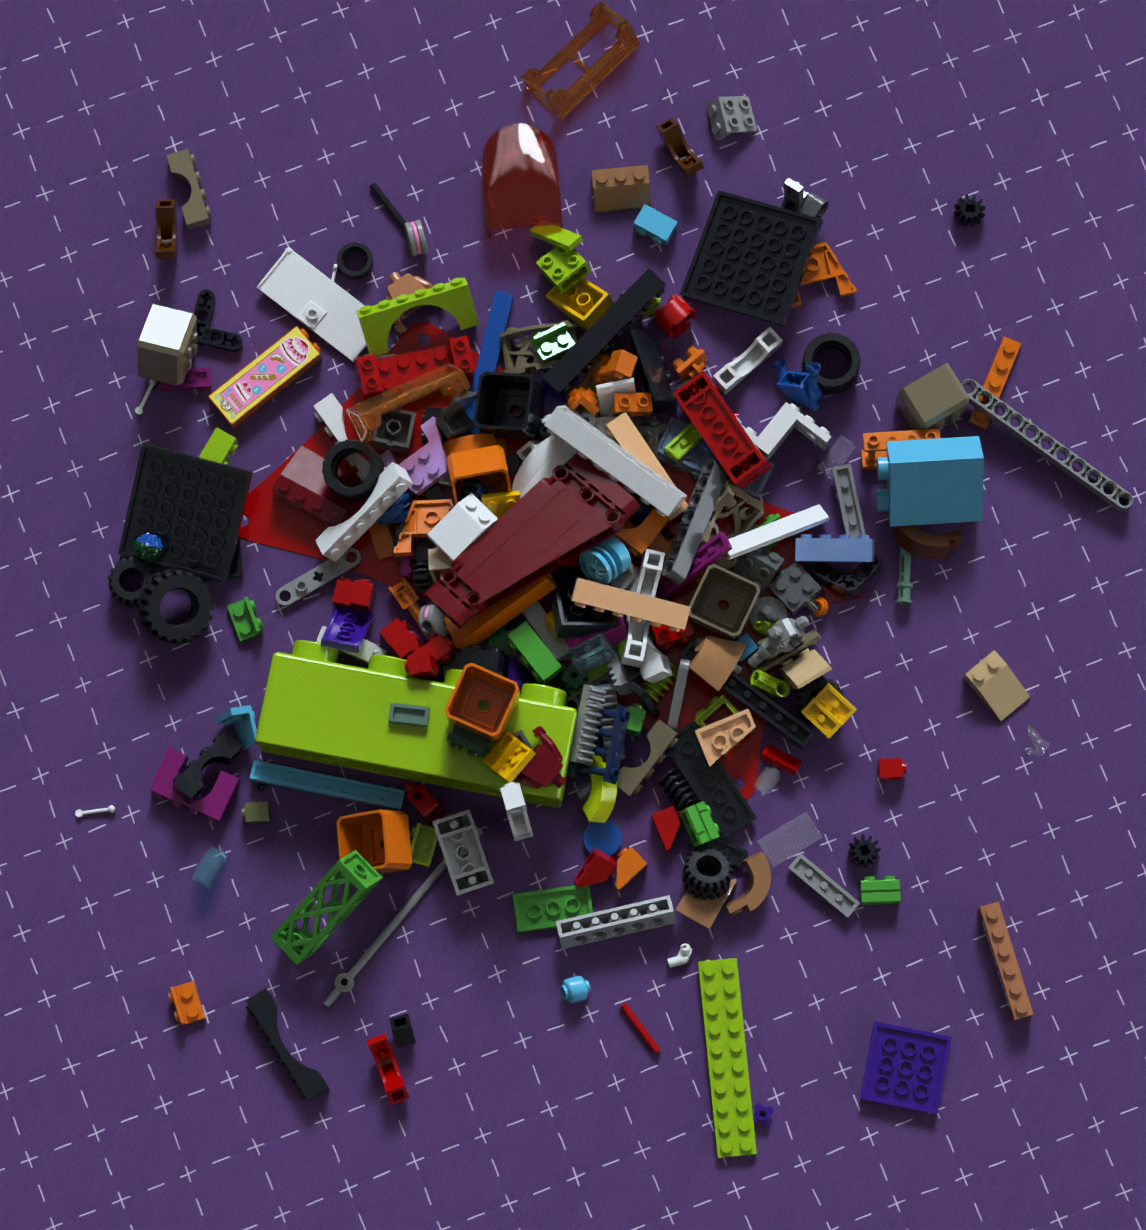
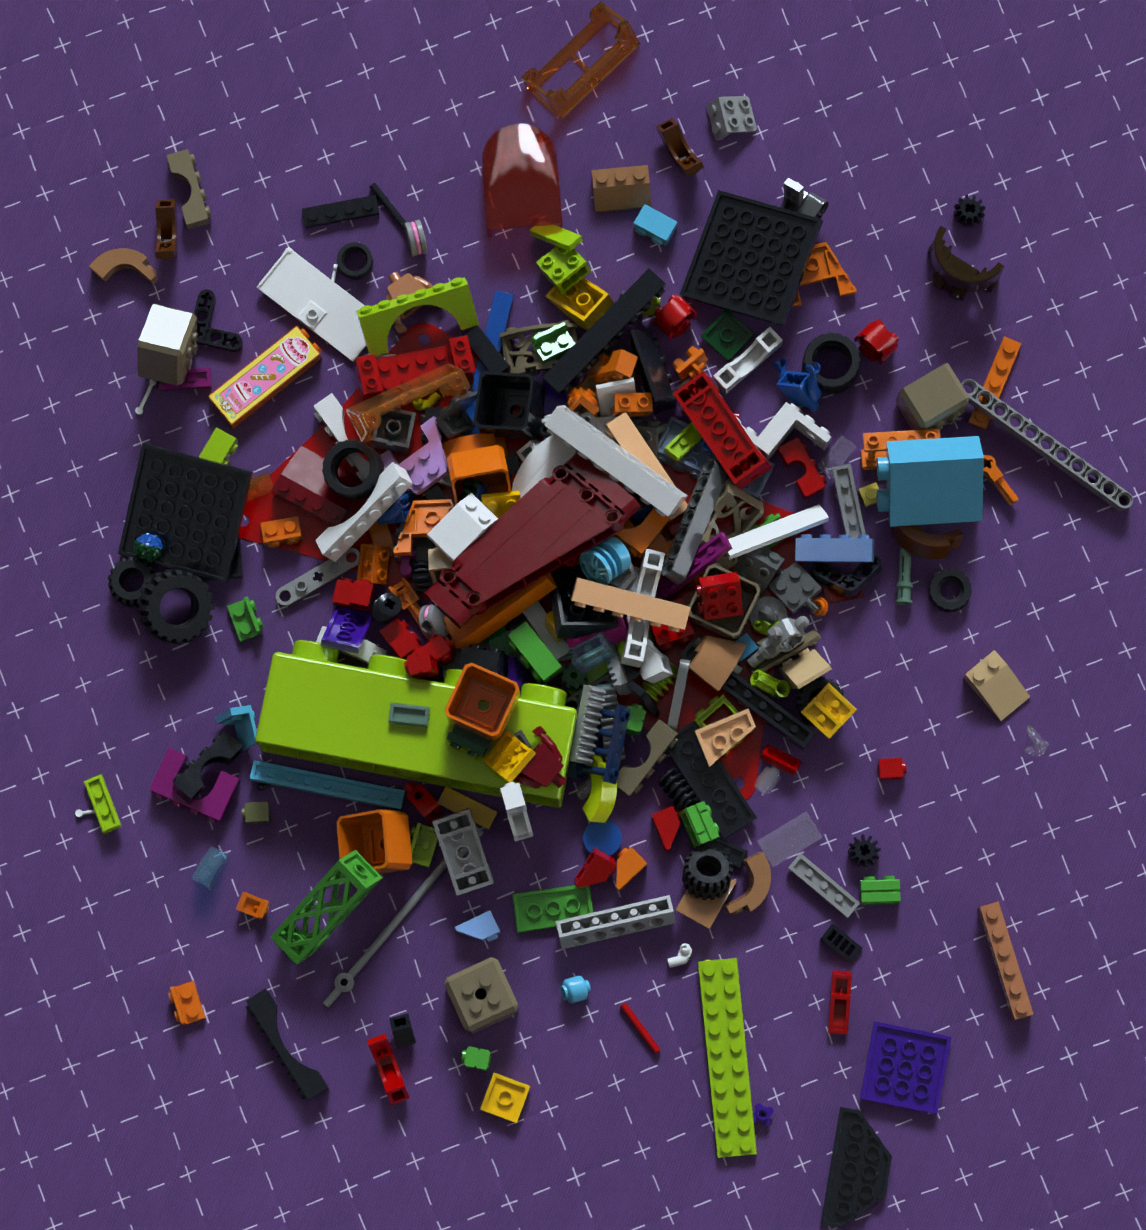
none -> lime tile [84,774,122,835]
none -> medium nougat arch [89,248,158,285]
none -> orange bracket [236,892,269,919]
none -> clear orange plate [246,472,274,502]
none -> orange bracket [261,516,303,548]
none -> black plate [302,195,379,228]
none -> orange bracket [357,544,390,585]
none -> black piece [370,593,402,623]
none -> lime arm [413,392,441,411]
none -> yellow tile [438,786,498,830]
none -> dark tan plate [444,957,519,1034]
none -> light blue slope [455,911,501,942]
none -> bright green brick [461,1046,492,1072]
none -> black tile [464,325,511,373]
none -> yellow plate [480,1073,531,1123]
none -> red brick [696,572,743,621]
none -> dark green plate [700,310,754,362]
none -> red arch [777,437,827,501]
none -> black slope [820,924,862,964]
none -> black plate [820,1107,892,1228]
none -> red slope [828,970,852,1034]
none -> red brick [854,319,899,365]
none -> light yellow plate [858,482,879,508]
none -> dark brown piece [927,226,1005,301]
none -> black tyre [928,568,972,613]
none -> orange connector [983,455,1019,505]

